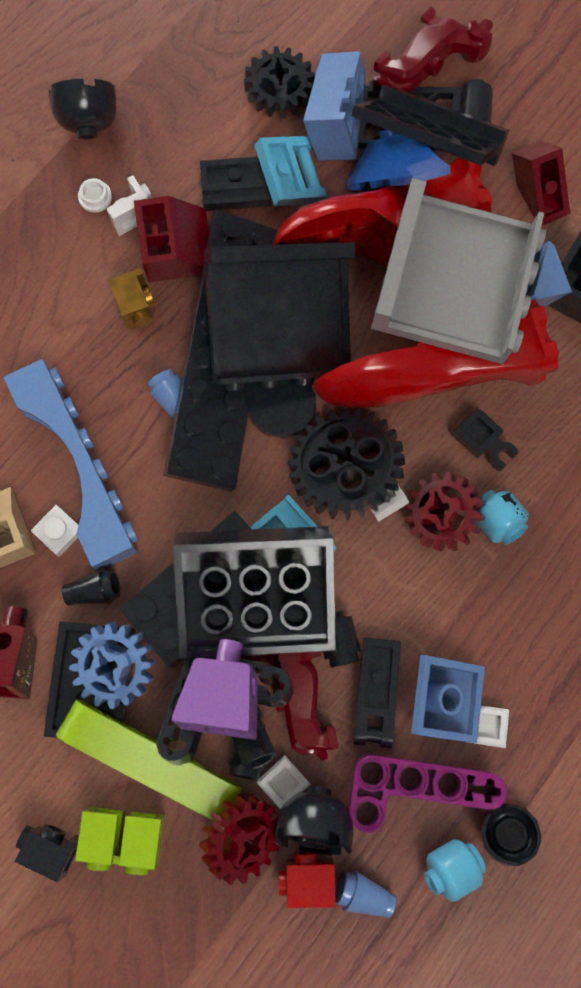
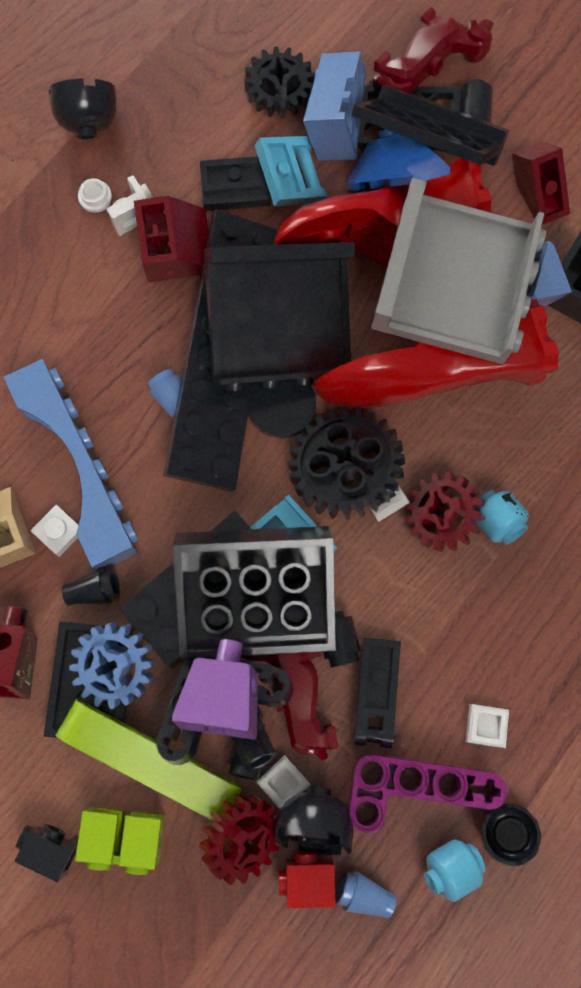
pearl gold brick [108,268,155,330] -> none
medium blue slope [411,655,485,743] -> none
black plate [452,407,519,471] -> none

